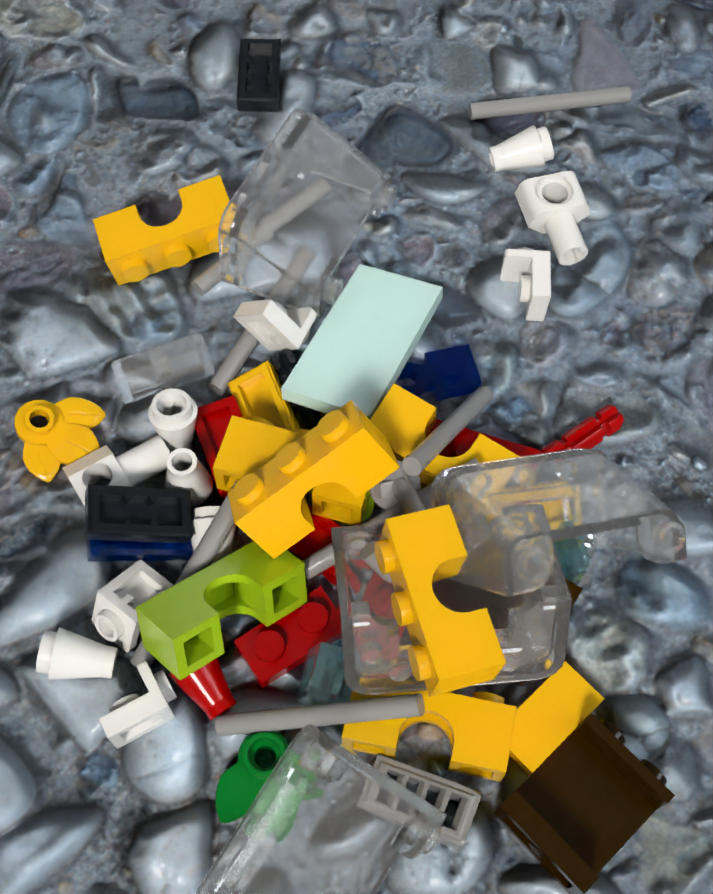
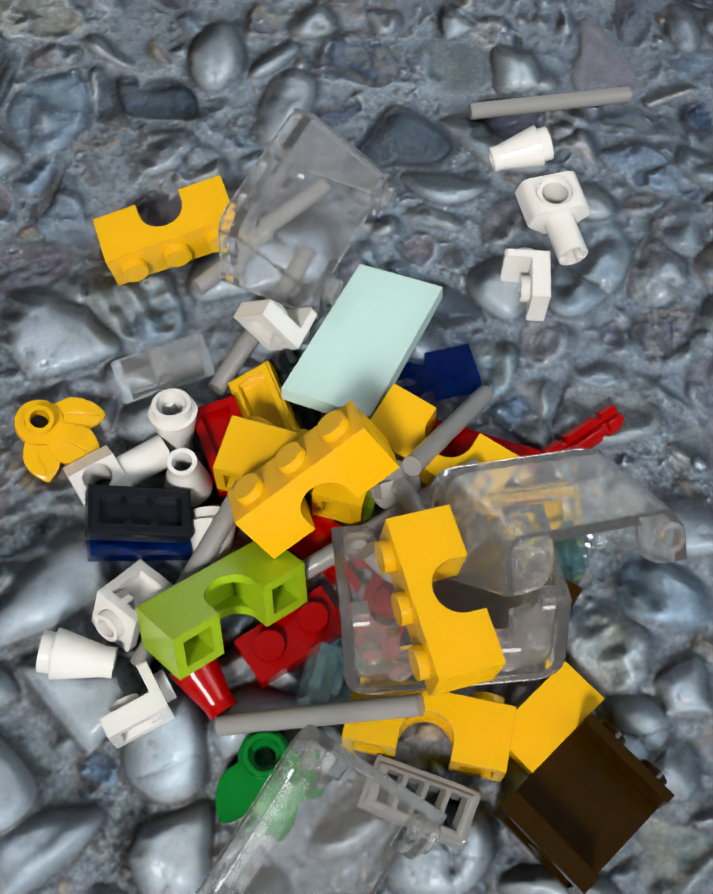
black plate [237,39,281,112] -> none

